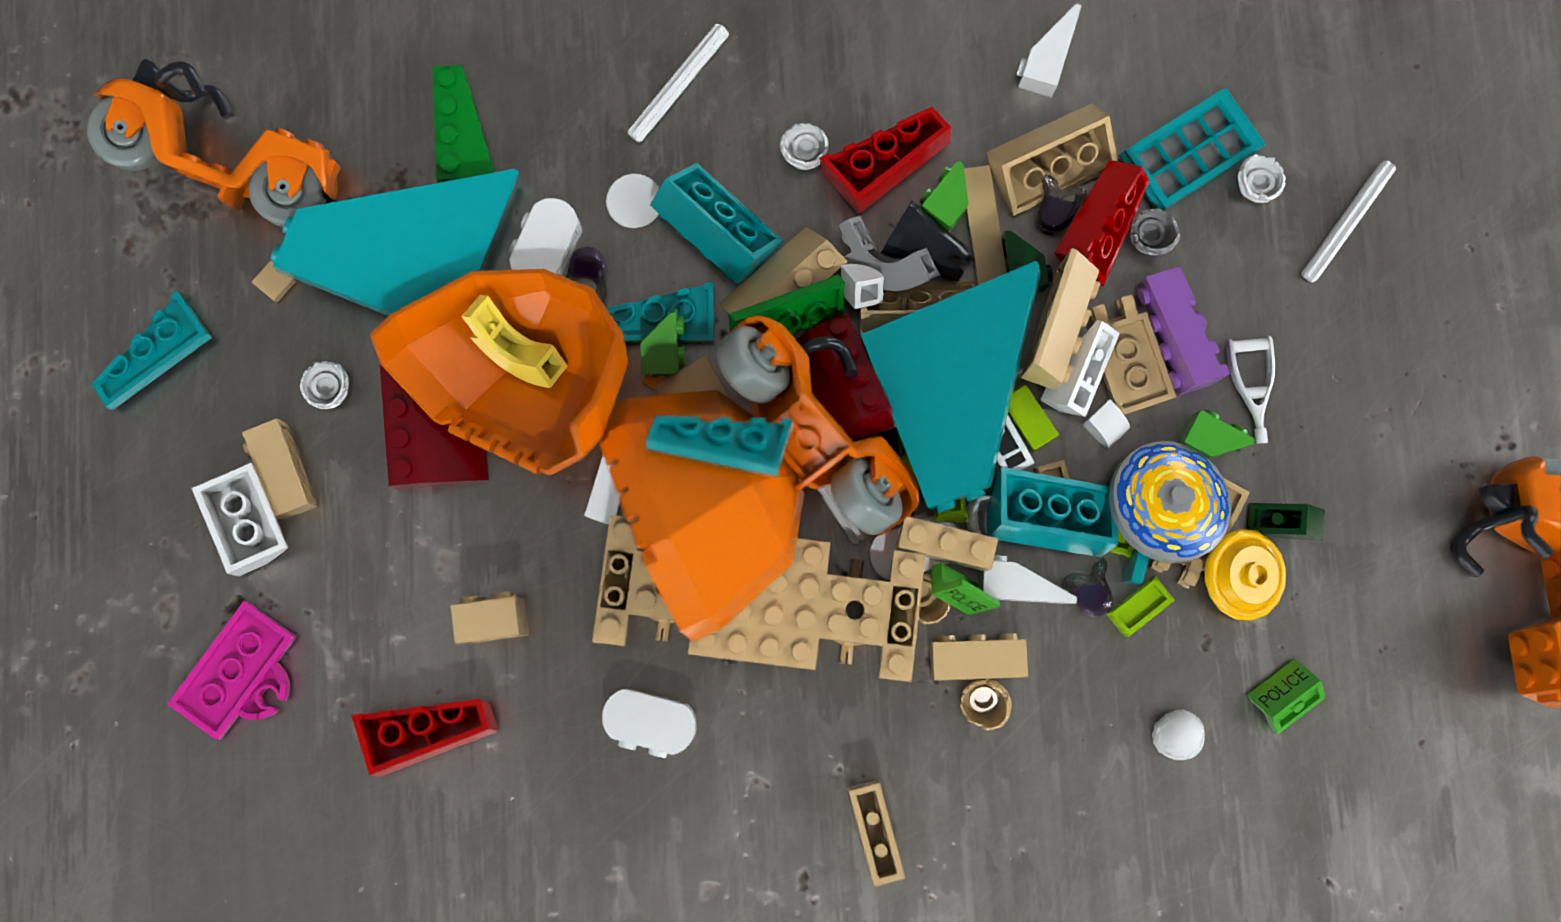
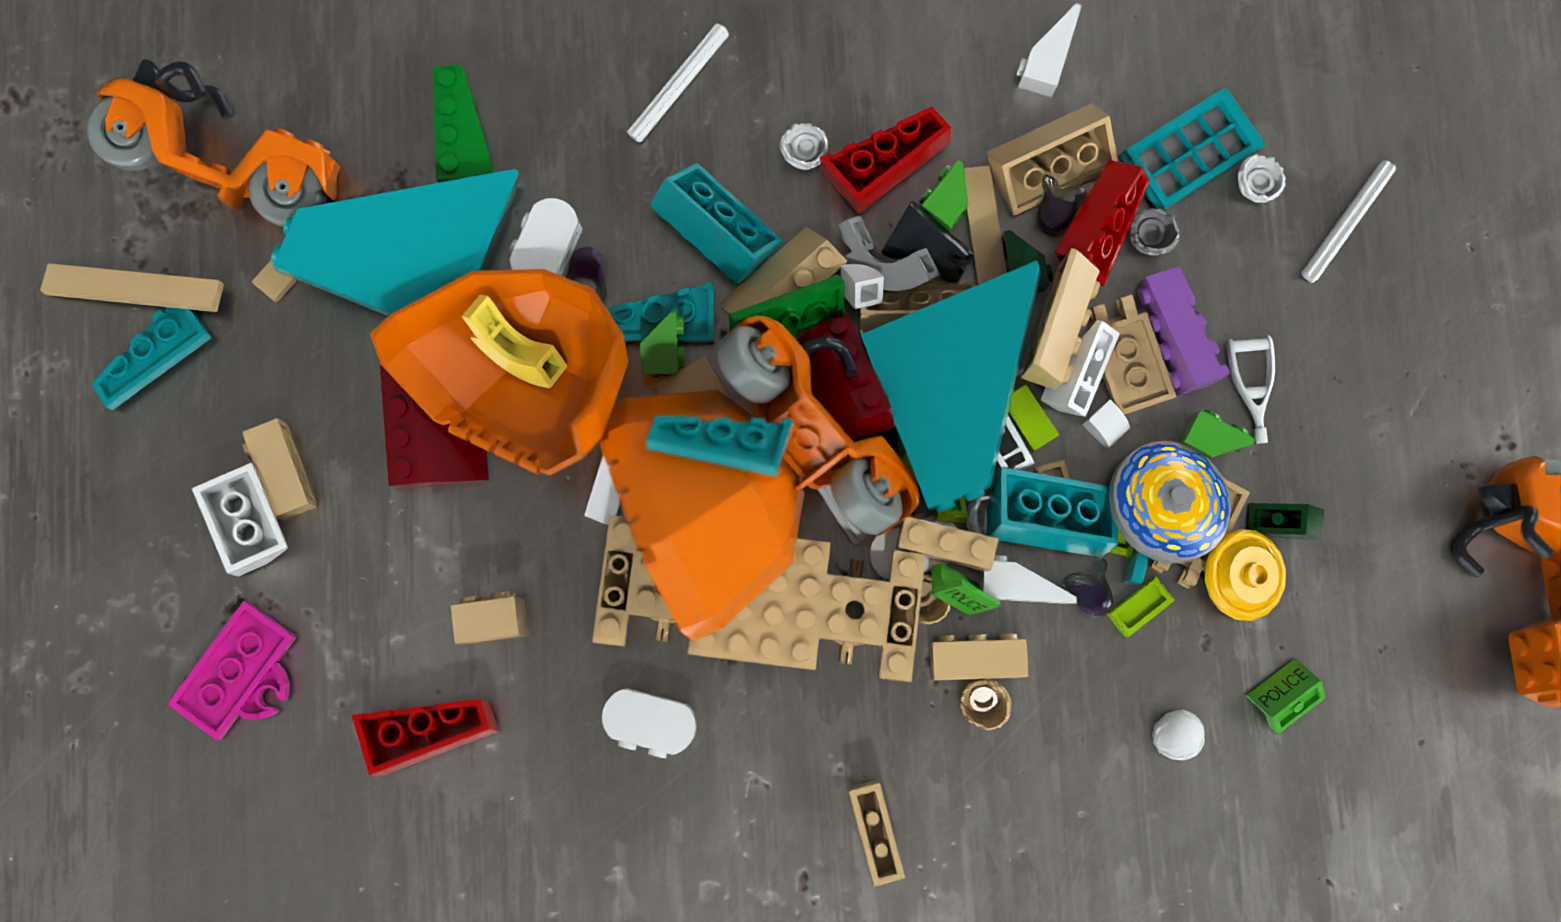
white hair [300,361,349,409] -> none
white sticker [606,174,659,228] -> none
none -> tan tile [40,263,224,312]

